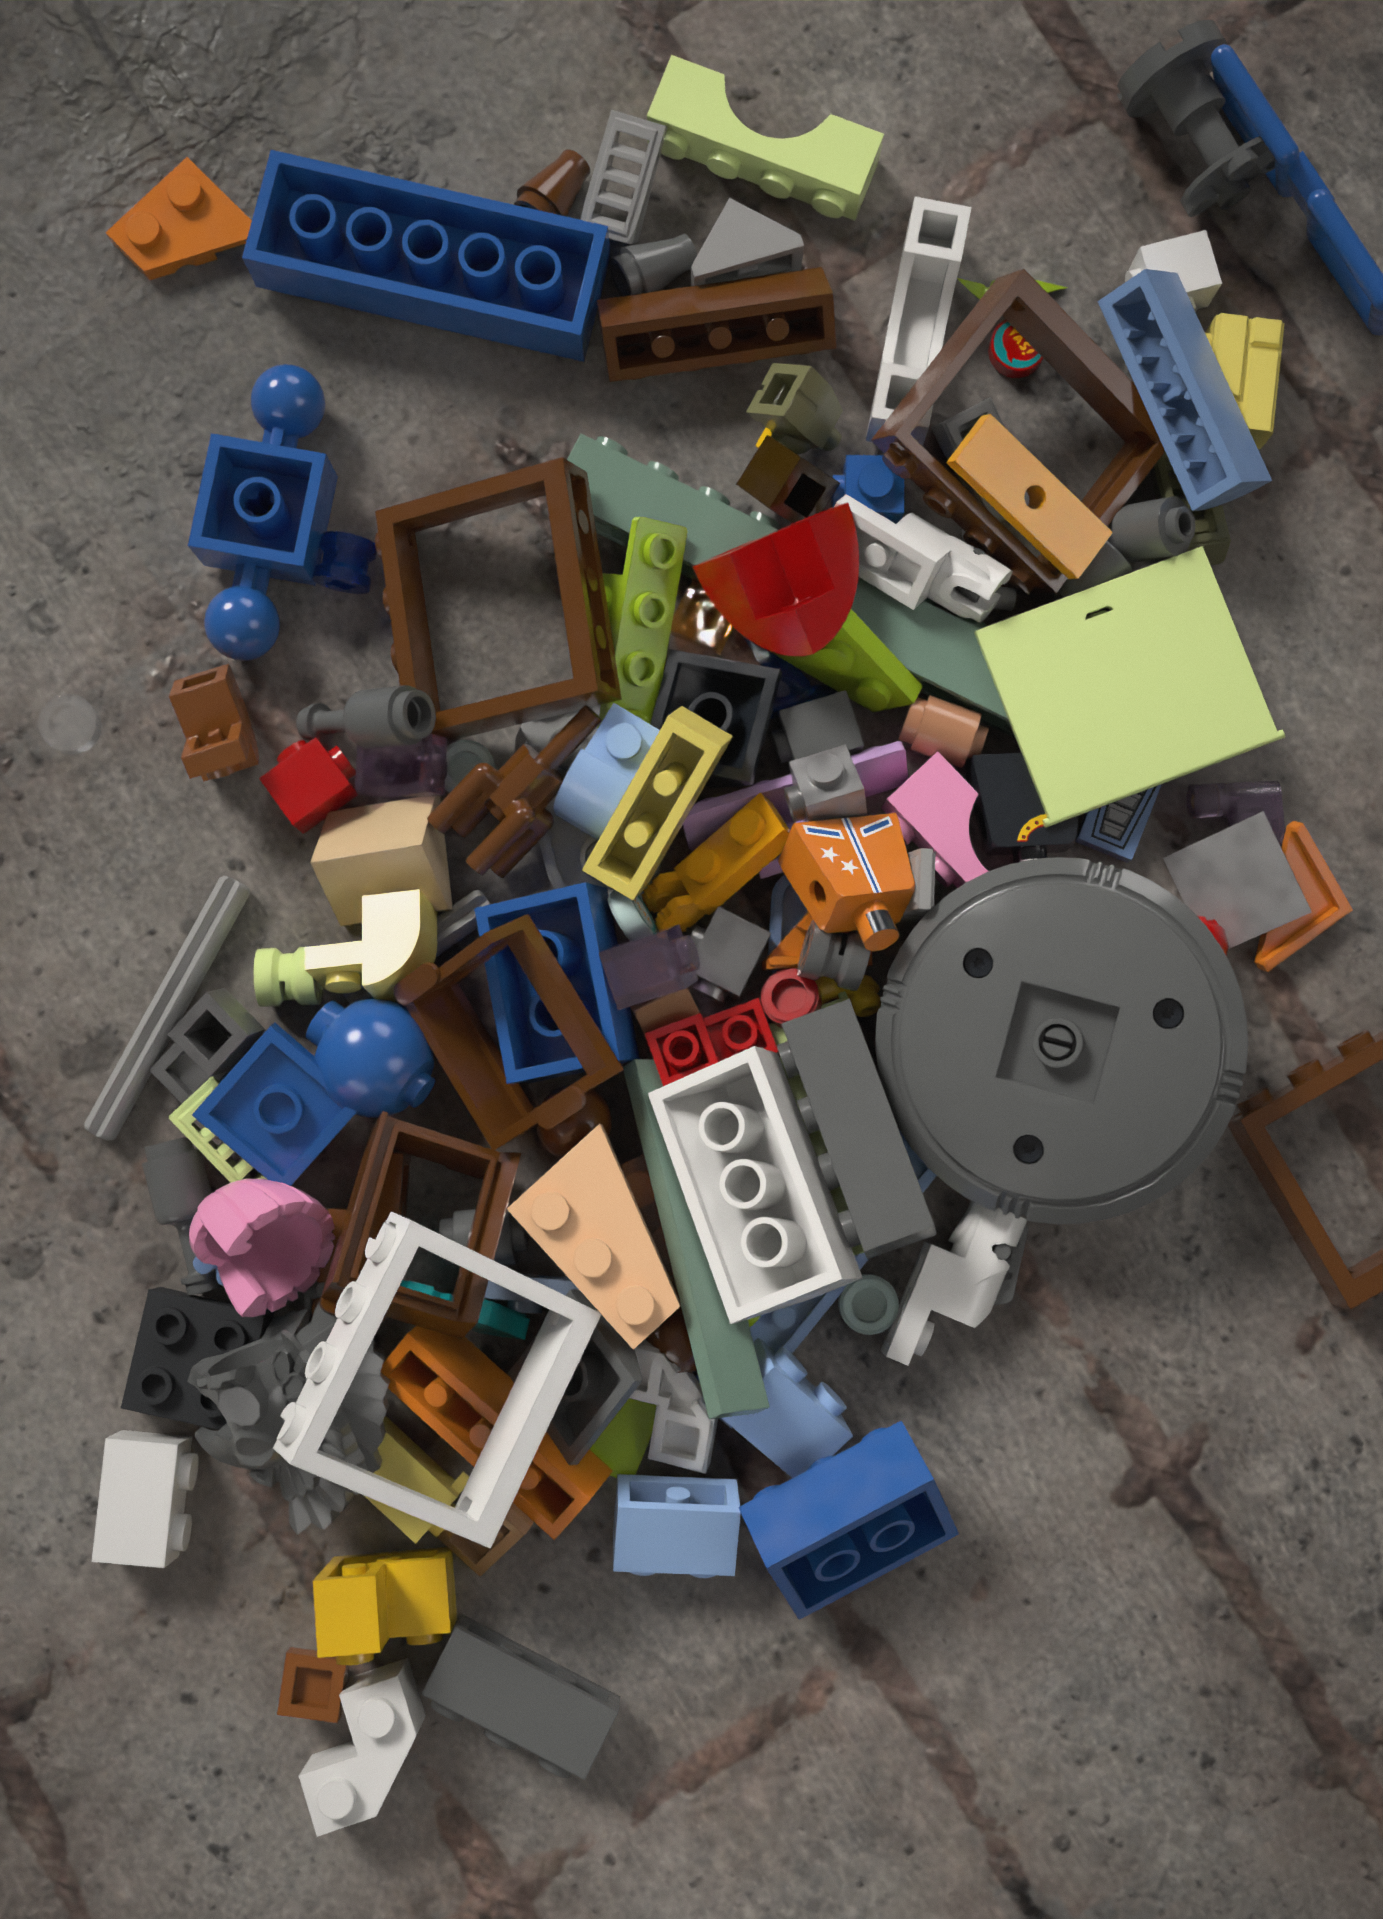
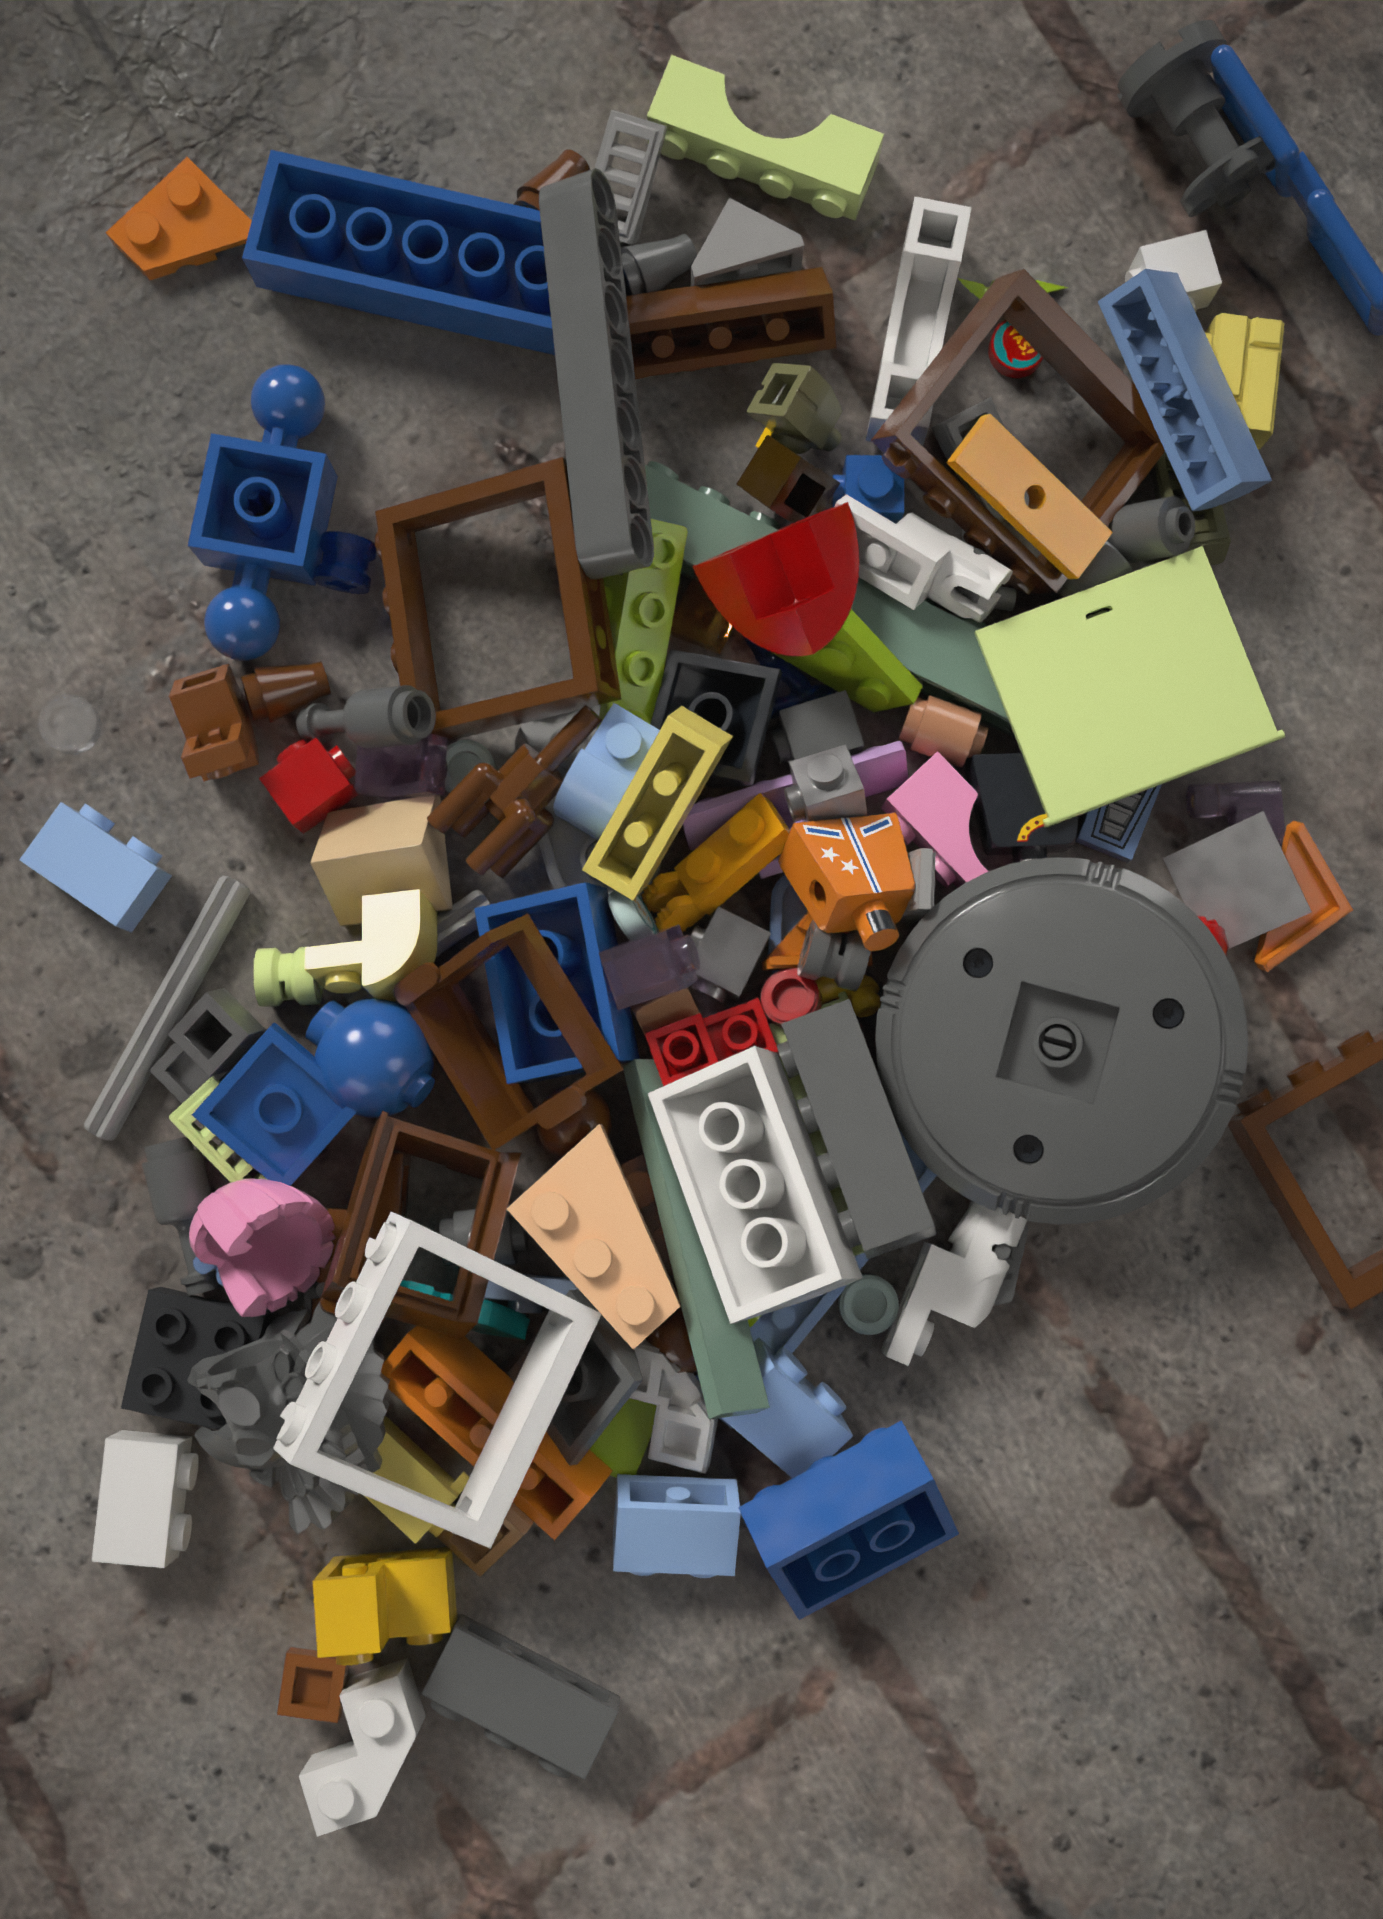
none -> light blue brick [20,802,172,933]
none -> reddish brown cone [241,661,331,723]
none -> dark grey beam [539,168,654,580]

